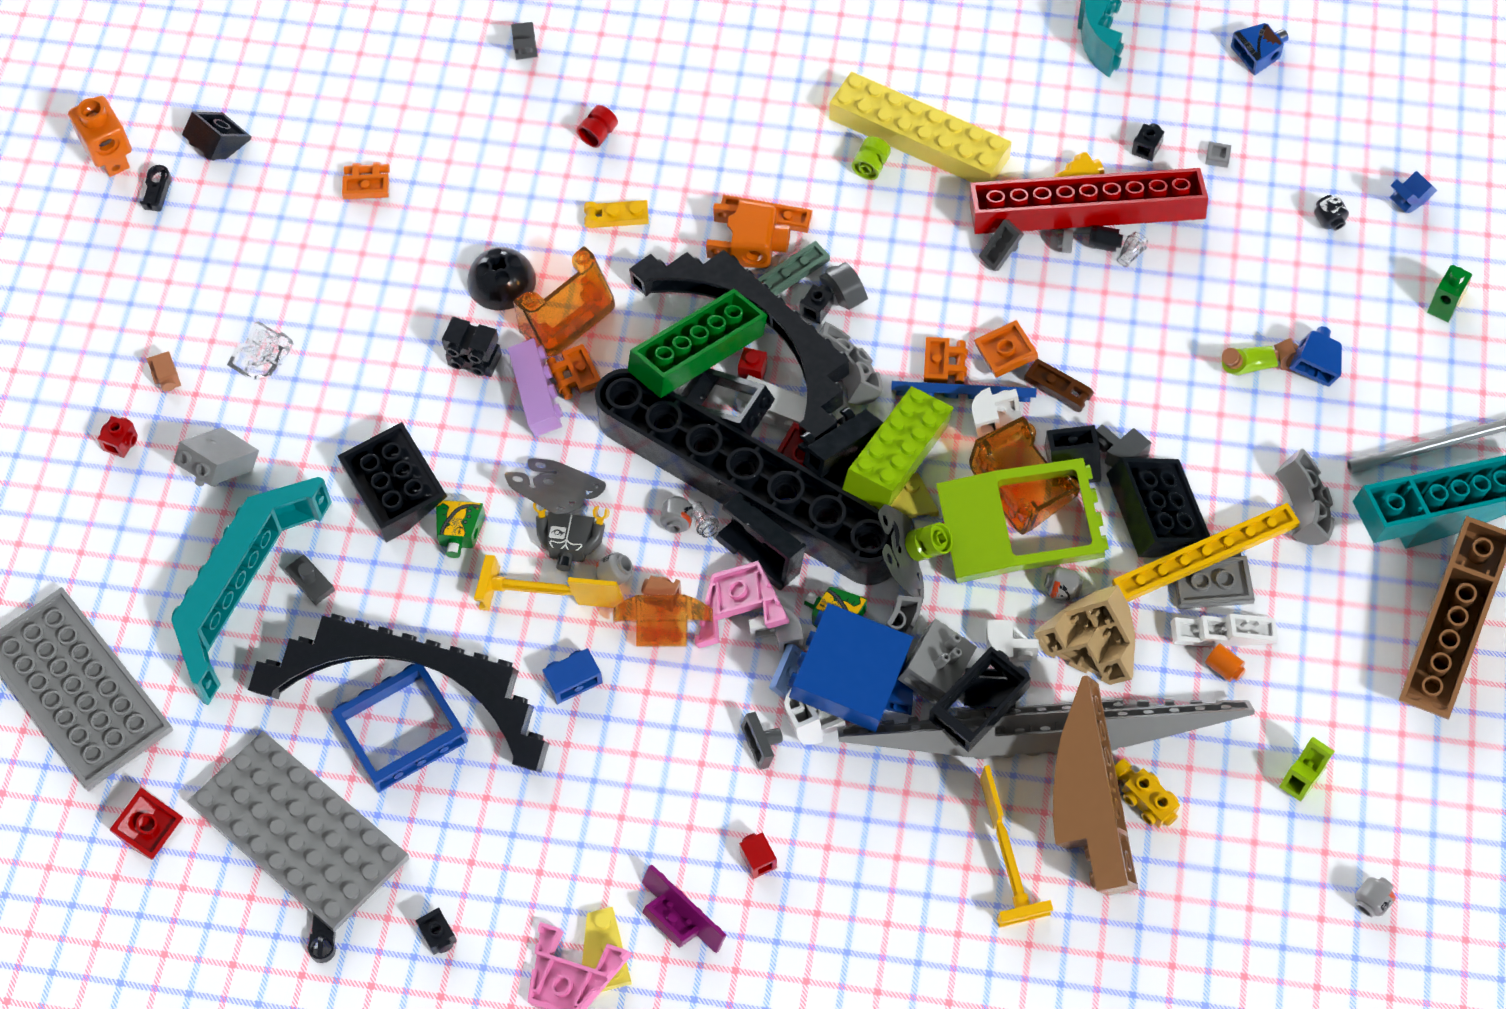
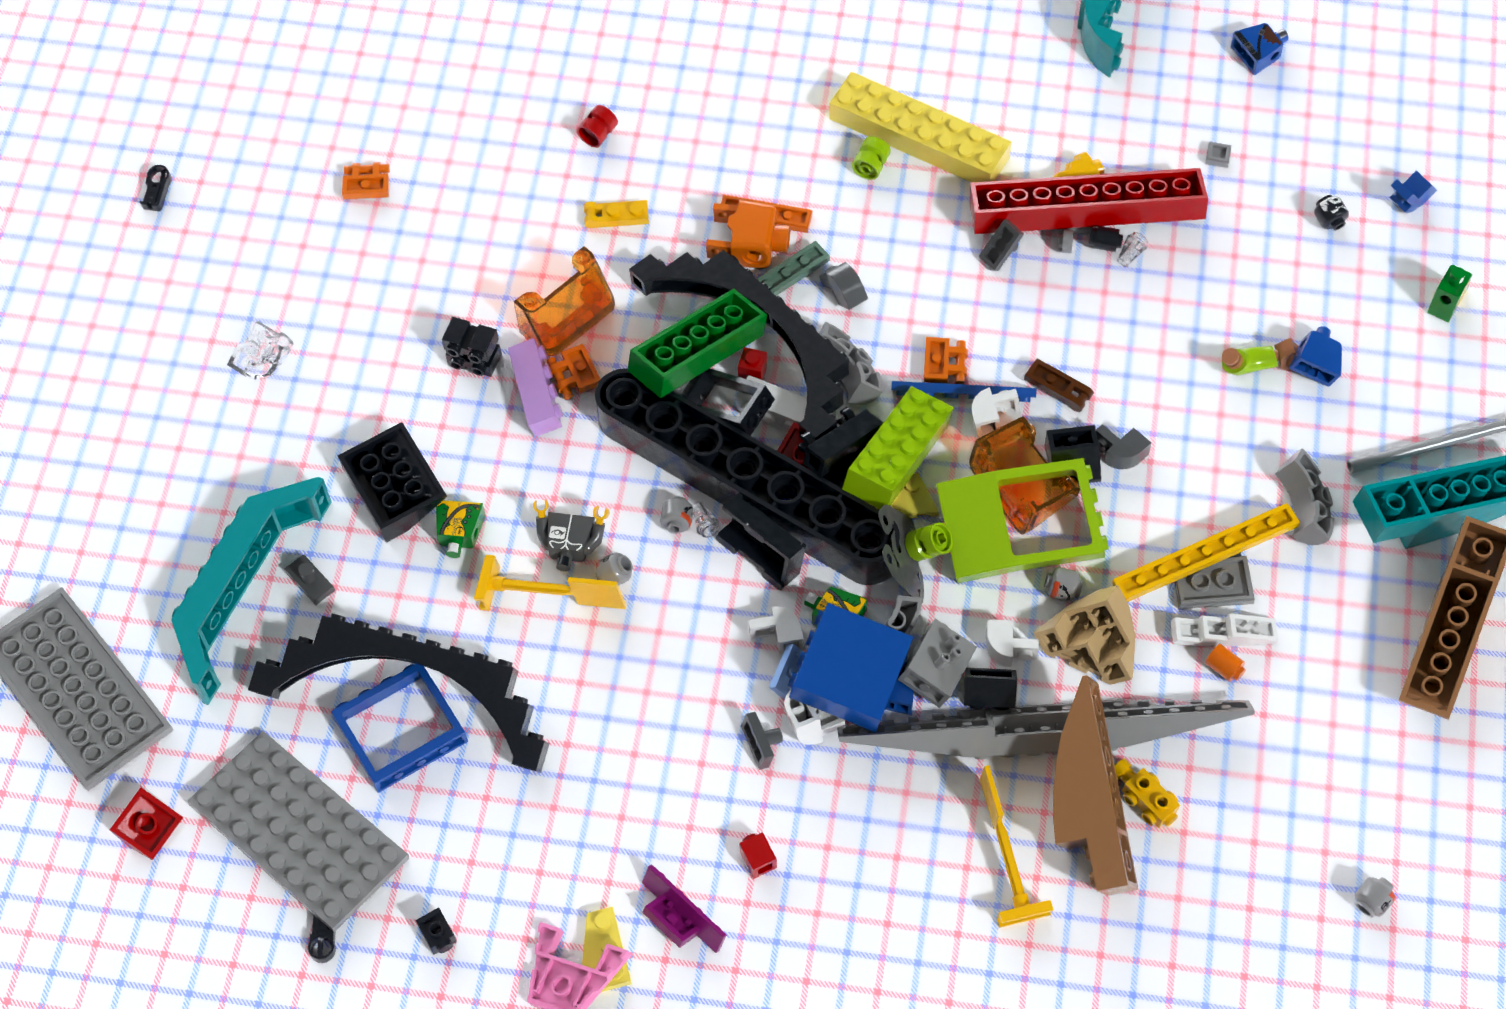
orange piece [68,95,132,177] -> none
red brick [97,416,138,458] -> none
nougat brick [146,351,182,392] -> none
light grey piece [173,427,259,487] -> none
black slope [182,112,252,161] -> none
black piece [467,247,536,311] -> none
dark grey piece [504,458,606,514] -> none
dark grey brick [511,22,538,60] -> none
blue brick [542,648,603,705] -> none
clear orange plate [613,594,713,647] -> none
nougat brick [641,575,682,612] -> none
bright pink wing [695,561,790,648] -> none
black brick [799,284,834,324] -> none
black window [929,646,1031,753] -> none
orange plate [974,320,1039,378] -> none
black slope [1106,458,1210,557] -> none
black brick [1131,123,1165,162] -> none
lime brick [1279,737,1335,802] -> none

